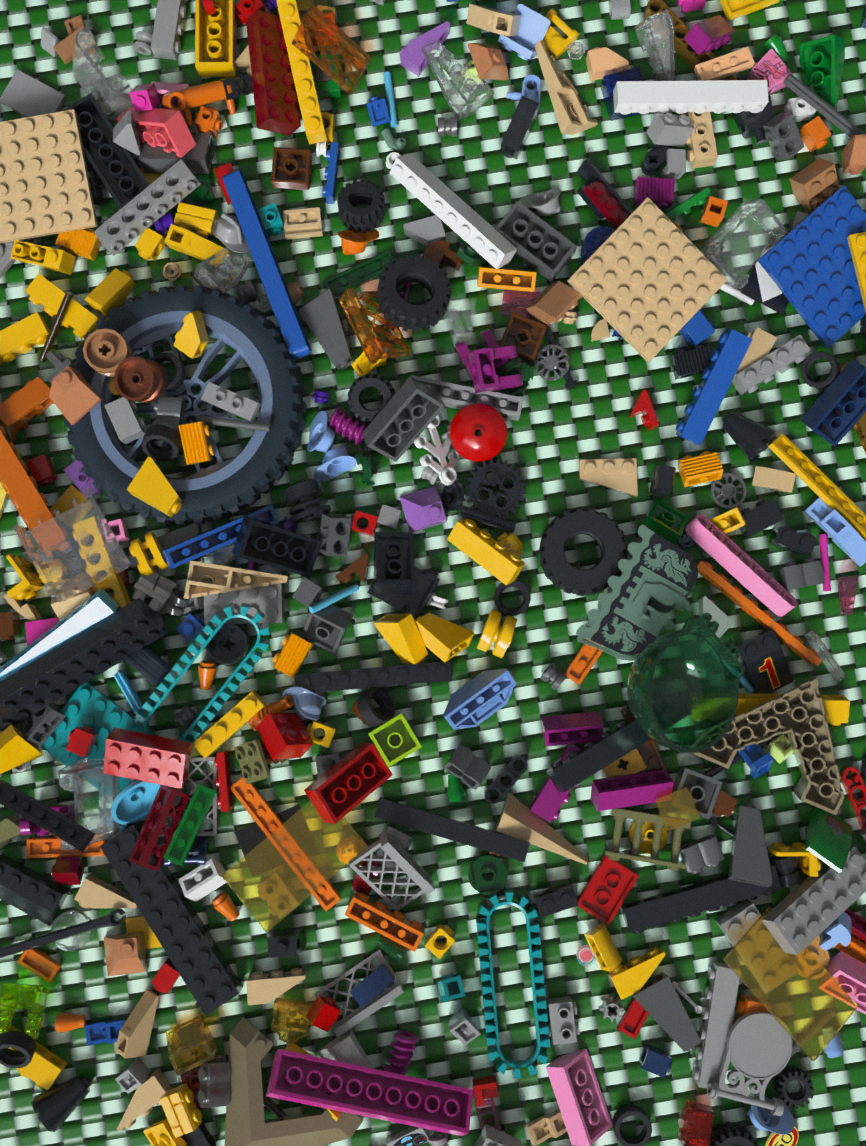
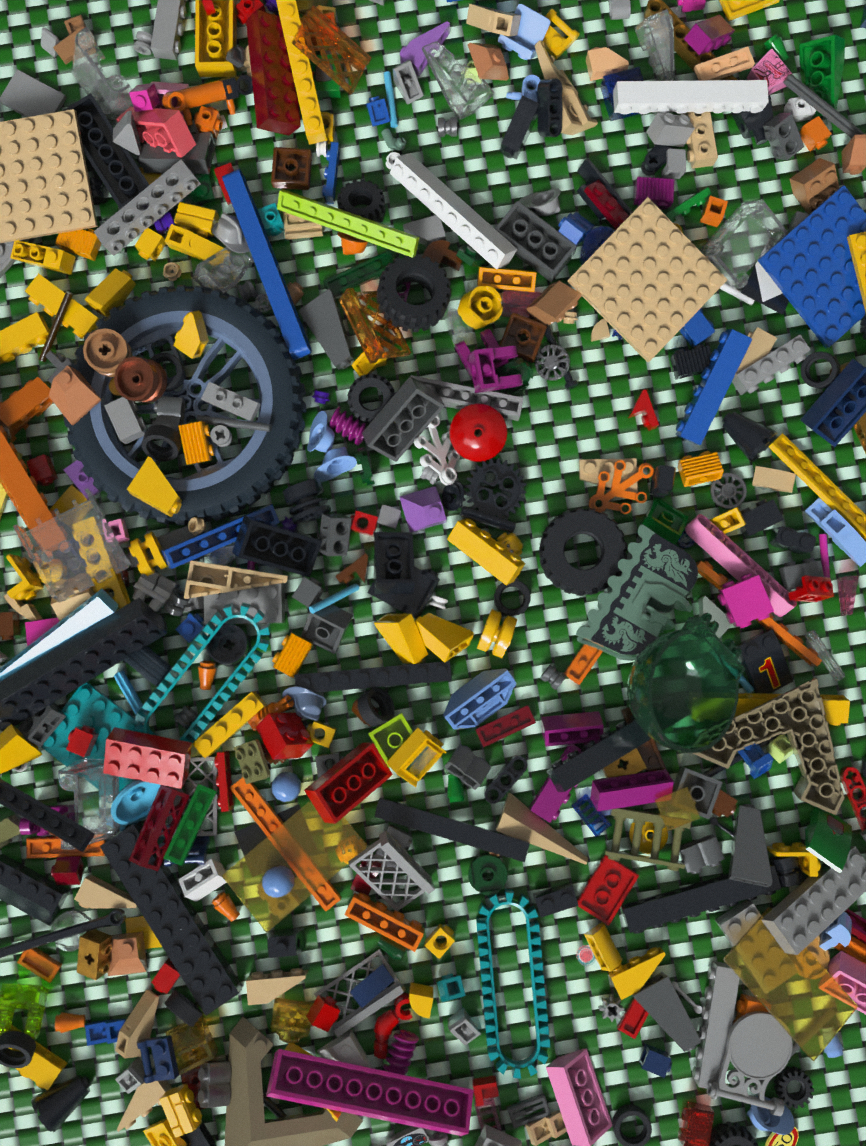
light grey brick [547,996,580,1045] -> none
clear plate [567,42,586,60] -> none
none -> pearl gold brick [77,929,112,980]
none -> dark blue plate [137,1035,179,1084]
none -> black tyre [164,990,203,1027]
none -> tan plate [188,517,206,536]
none -> light grey wheel [210,425,232,447]
none -> dark grey tile [226,46,244,68]
none -> medium blue hair [262,865,294,898]
none -> medium blue hair [271,772,301,802]
none -> lime plate [277,189,419,258]
none -> red piece [373,993,413,1059]
none -> yellow window [386,728,447,787]
none -> light grey slope [393,60,424,104]
none -> yellow brick [409,982,433,1019]
none -> yellow brick [457,286,503,329]
none -> dark red plate [475,705,536,747]
none -> dark grey tile [507,1093,551,1128]
none -> black beam [537,78,562,137]
none -> blue brick [558,212,594,245]
none -> clear blue slope [571,793,612,837]
none -> orange plant [589,460,654,514]
none -> dark pink brick [718,573,774,628]
none -> red bracket [788,575,834,603]

